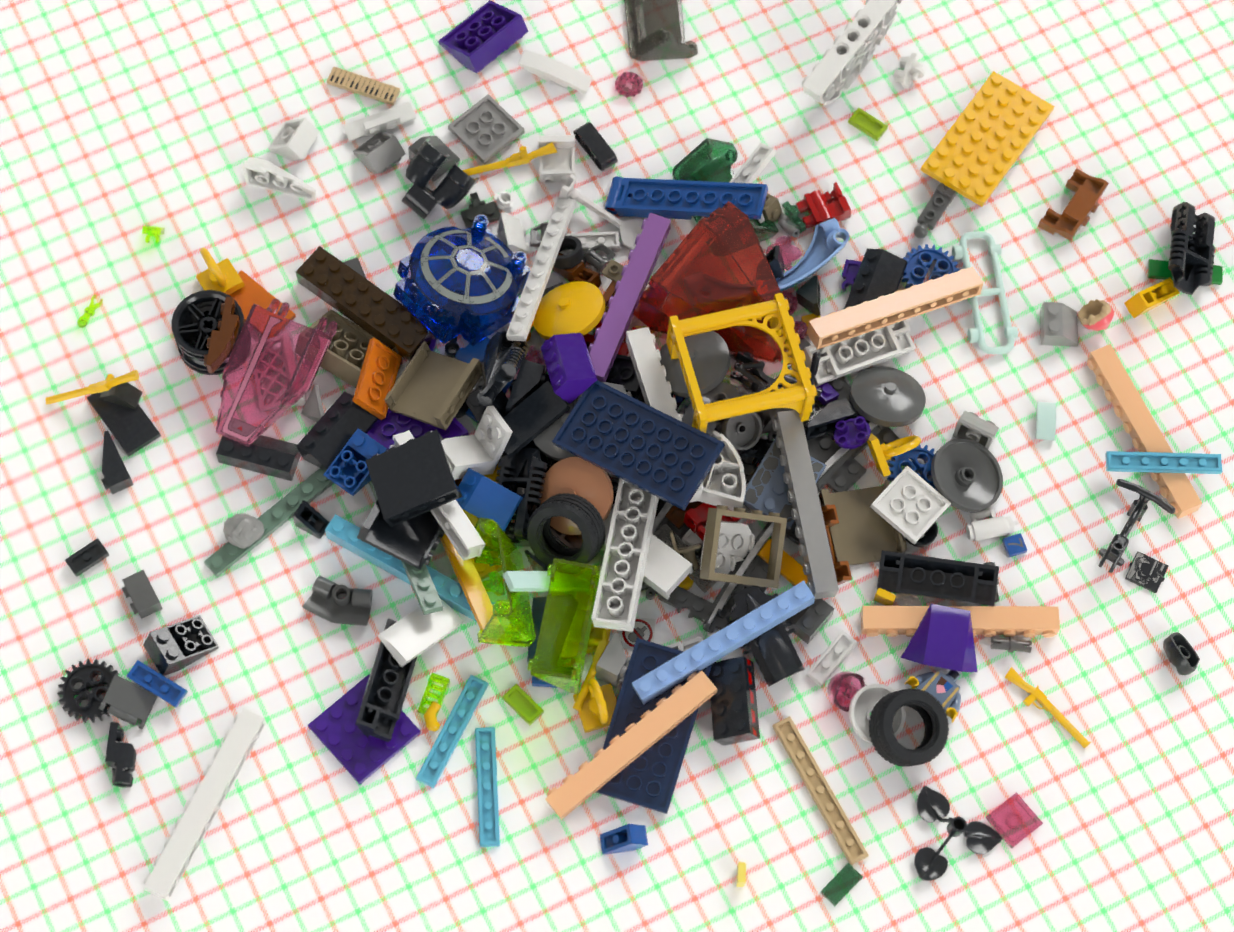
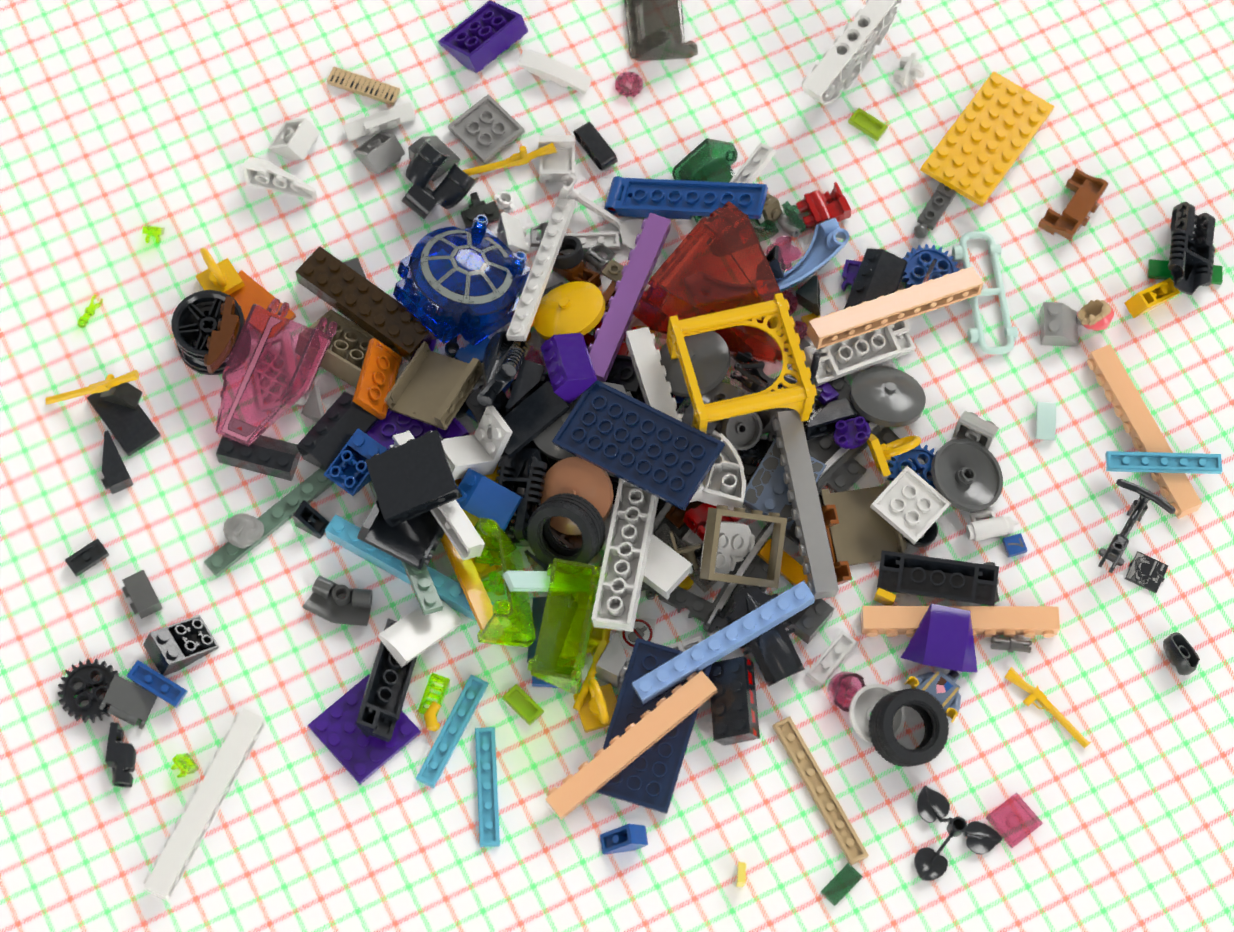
none -> clear neon green tile [171,753,199,778]

